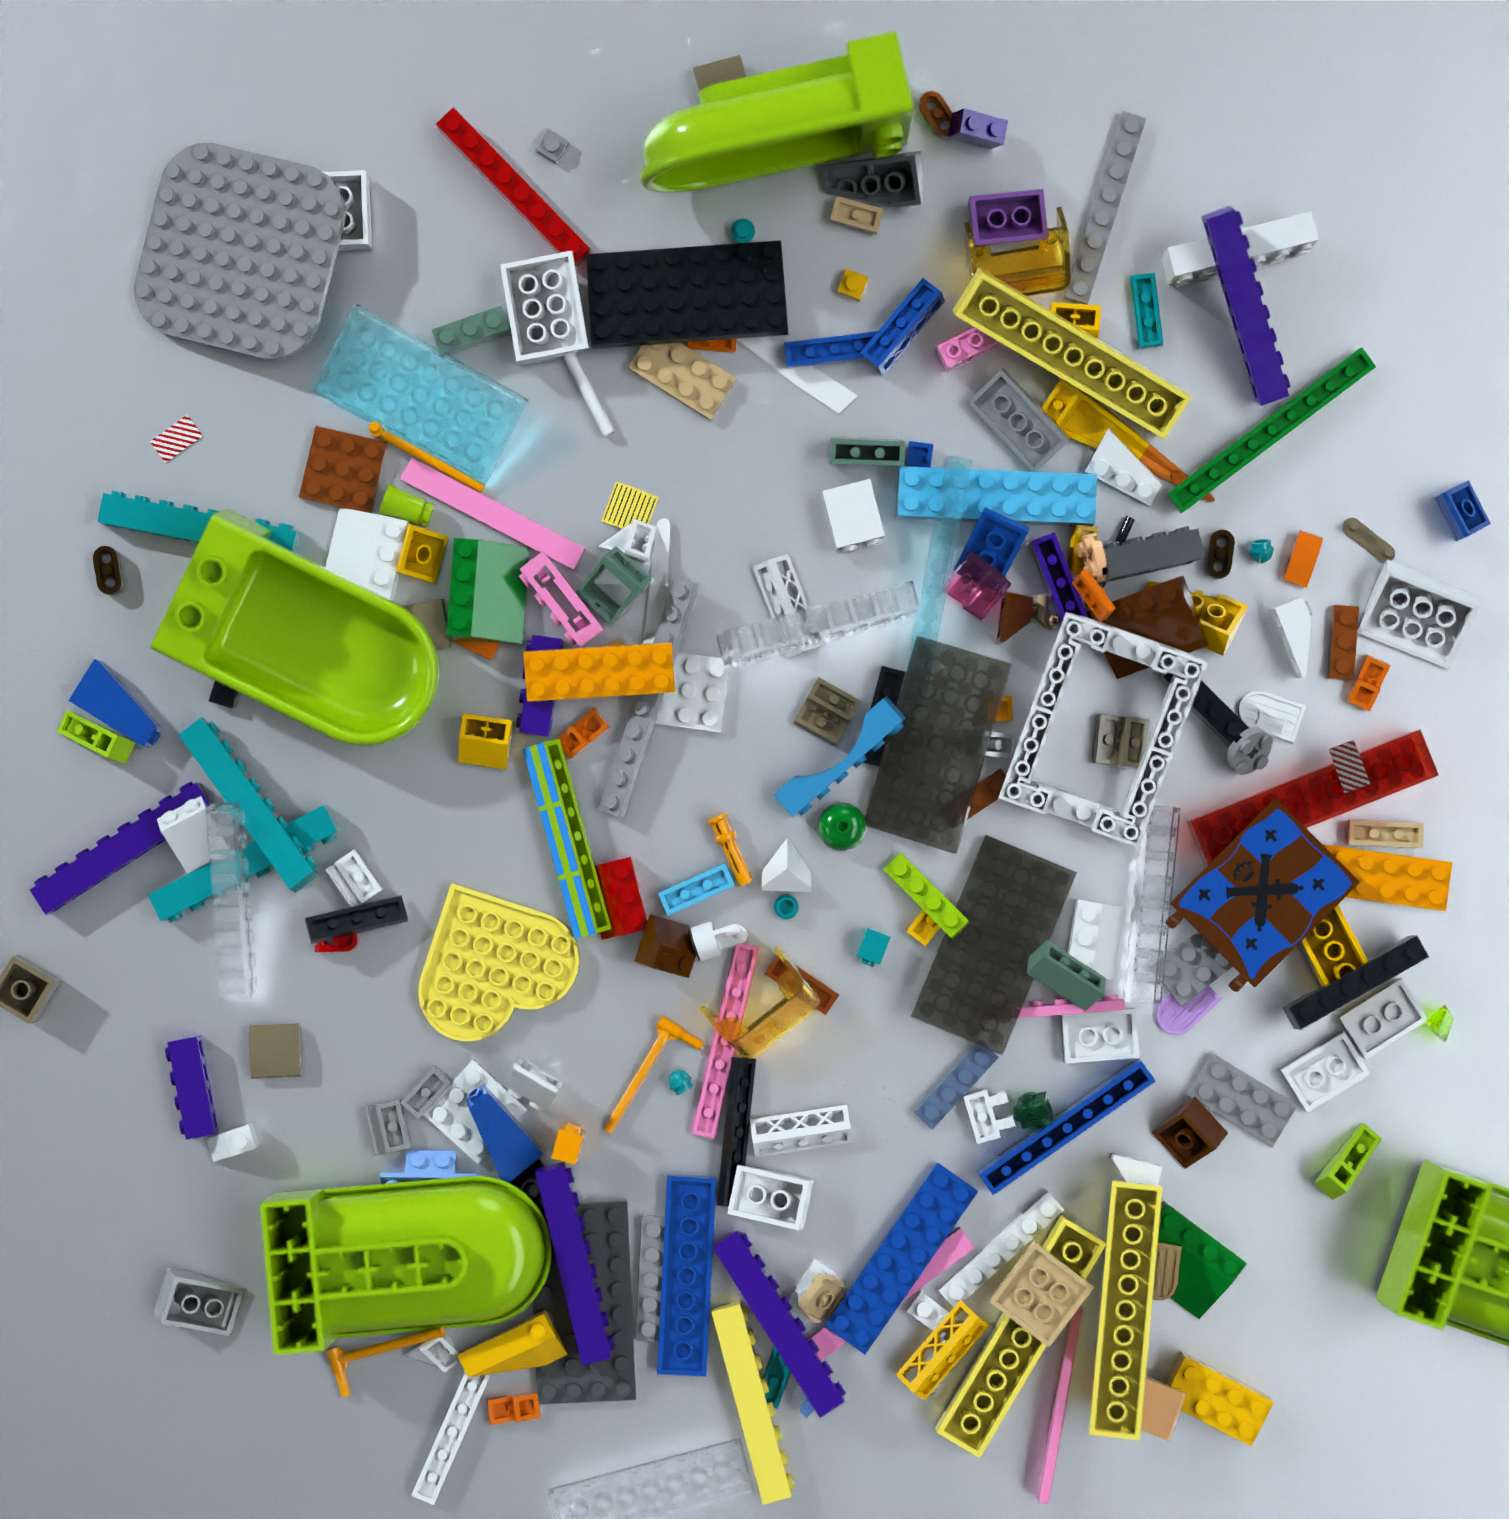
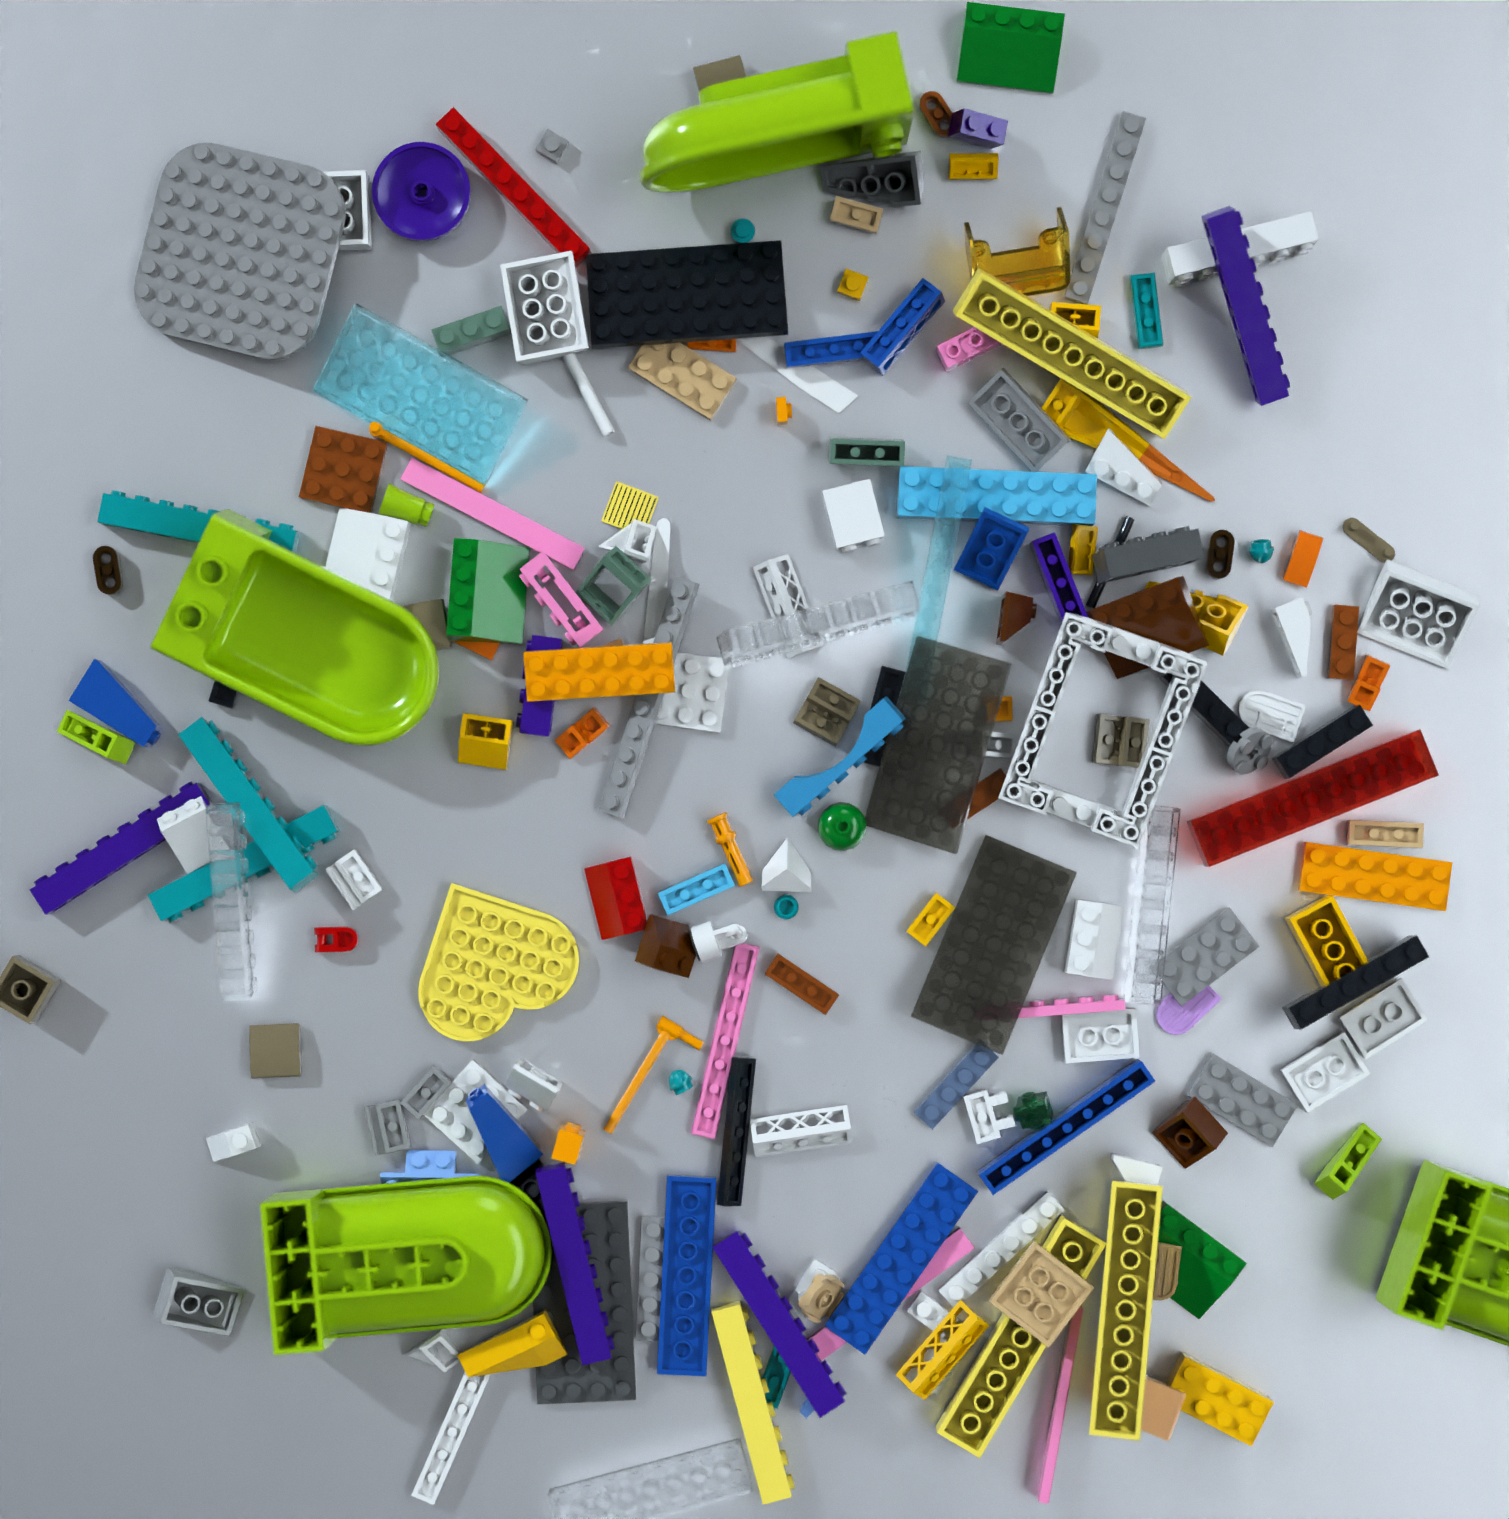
sticker [150,415,203,463] -> none
dark purple brick [165,1035,219,1140] -> none
black plate [305,895,408,944] -> none
light orange bar [326,1327,445,1397] -> none
yellow slope [396,524,449,584] -> none
orange slope [486,1392,541,1425] -> none
lime brick [523,739,612,939] -> none
clear yellow windscreen [699,944,820,1059] -> none
white slope [727,1165,814,1230] -> none
teal brick [856,928,890,967] -> none
lime plate [884,853,970,940] -> none
blue plate [906,441,933,467] -> none
clear pink slope [942,551,1011,620] -> none
medium lavender slope [968,189,1048,246] -> none
sand green brick [1027,940,1106,1011] -> none
tan arm [1035,595,1060,630] -> none
orange plate [1072,569,1116,622] -> none
light nougat plate [1077,533,1107,583] -> none
flag [1165,798,1360,992] -> none
green plate [1166,347,1376,513] -> none
clear smoke sticker [1329,740,1370,793] -> none
clear neon green slope [1426,1005,1454,1043] -> none
blue slope [1434,480,1491,541] -> none
none -> dark purple dish [372,142,471,242]
none -> light orange plate [776,397,792,425]
none -> yellow plate [948,153,999,179]
none -> green slope [956,2,1065,94]
none -> black brick [1272,705,1373,779]

